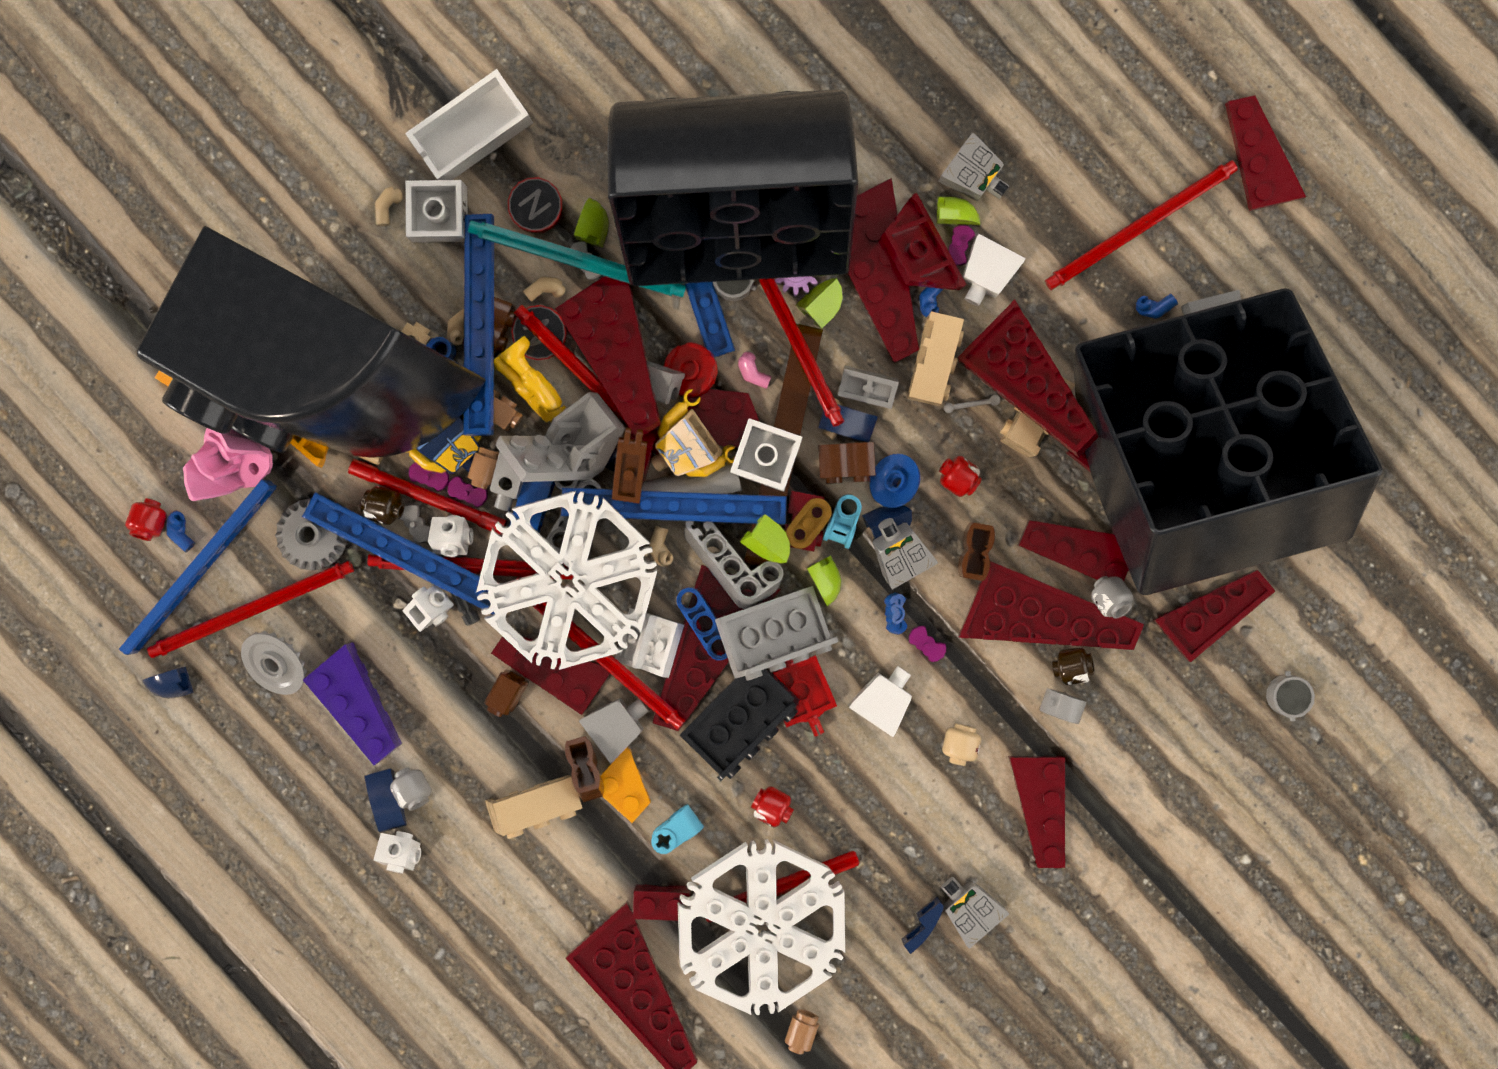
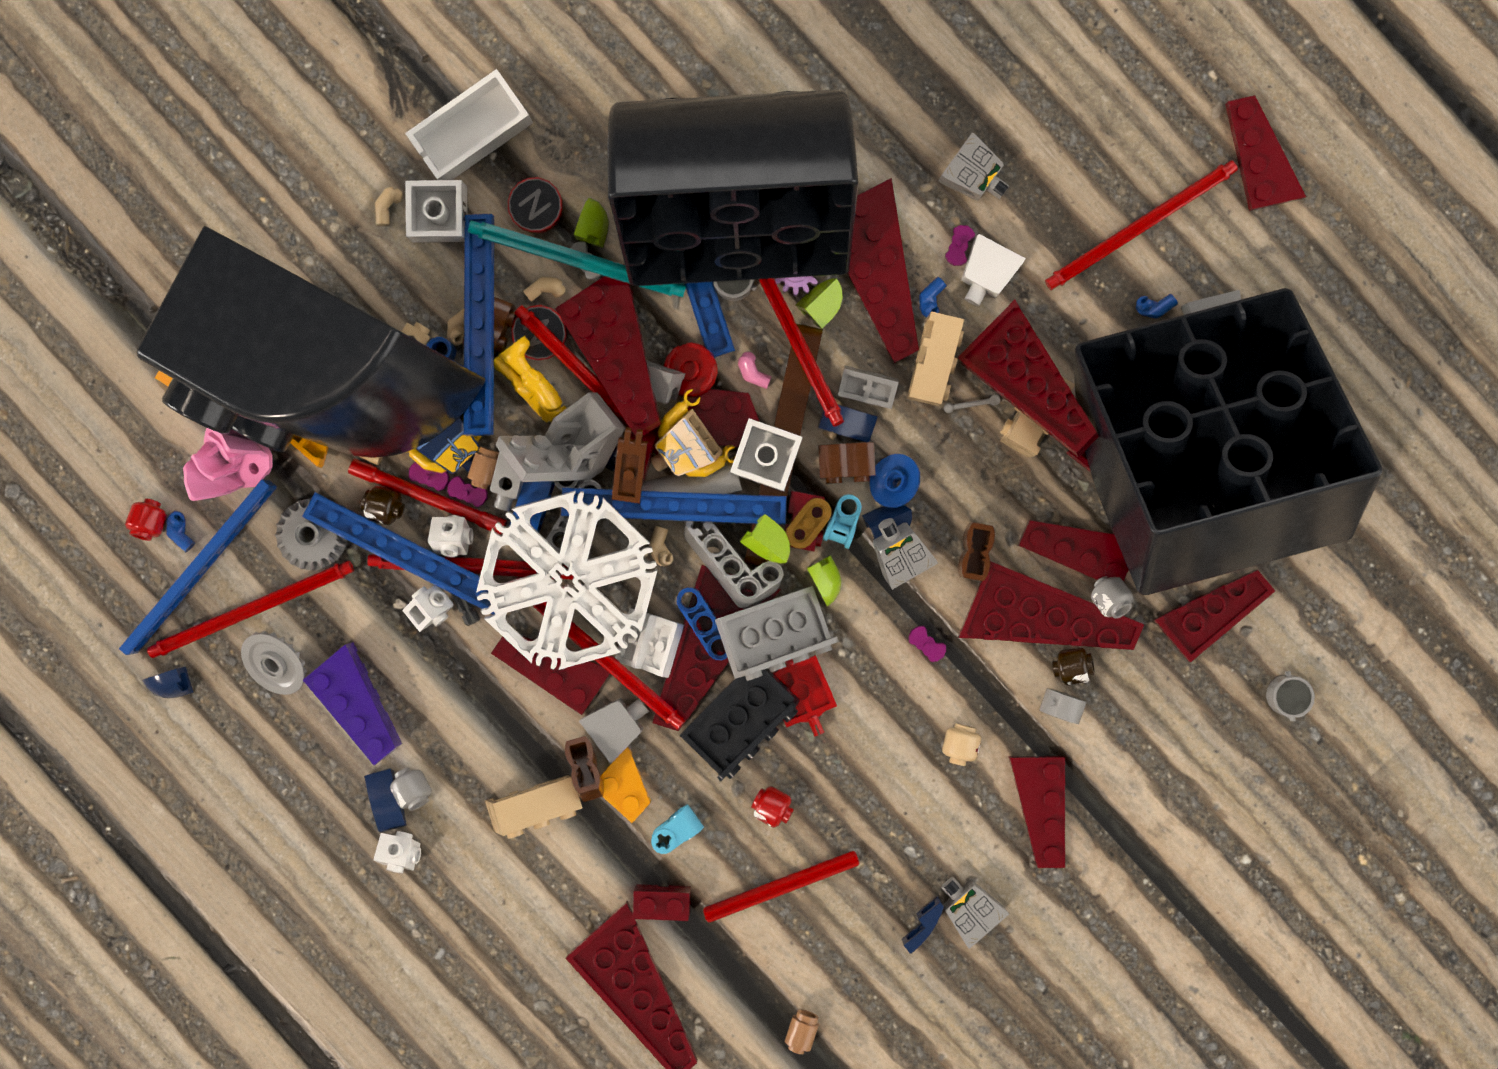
light grey piece [400,504,430,543] -> none
reddish brown brick [484,669,529,717] -> none
medium nougat brick [494,389,523,431] -> none
white plate [678,839,845,1015] -> none
white torso [848,666,912,737] -> none
dark red wing [880,193,967,291] -> none
blue piece [884,592,907,635] -> none
lime brick [936,196,980,225] -> none
red head [939,456,982,497] -> none

